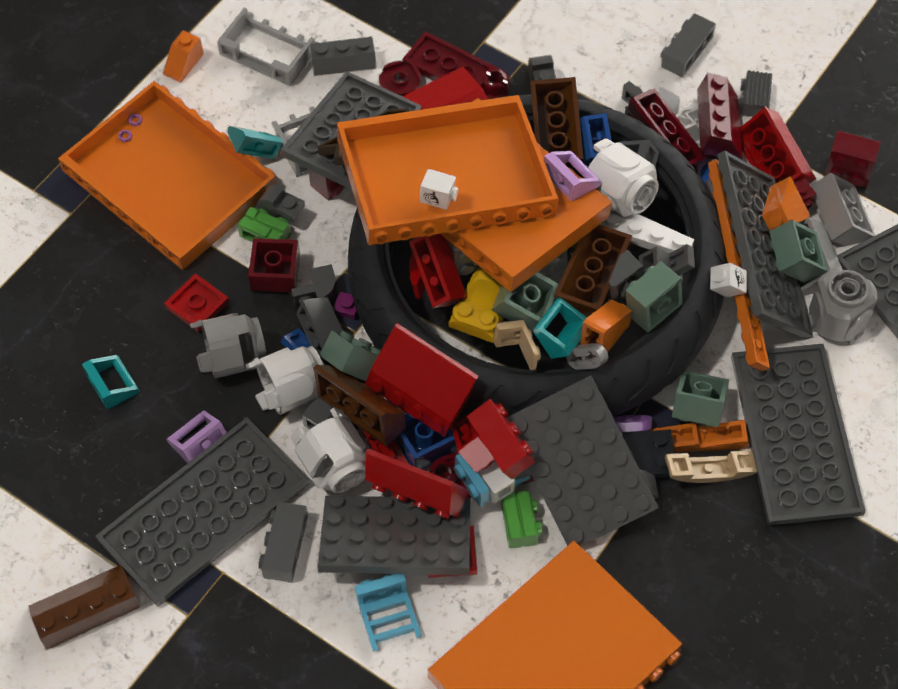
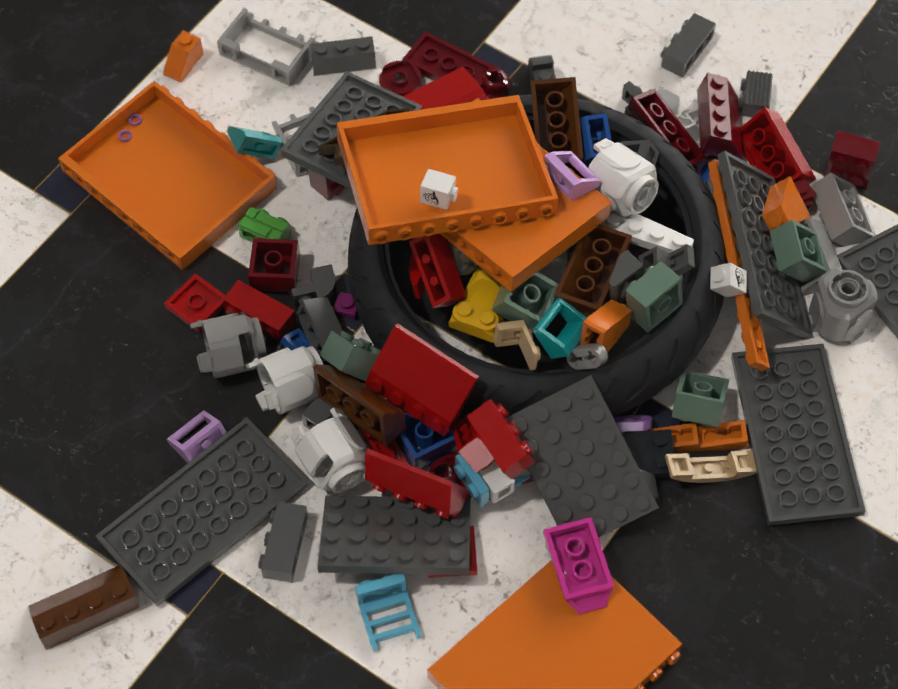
teal tile [82,355,140,410] -> none
dark grey brick [256,184,305,222] -> none
bright green brick [501,491,542,549] -> none
none -> red brick [222,280,296,342]
none -> dark pink slope [543,517,614,614]

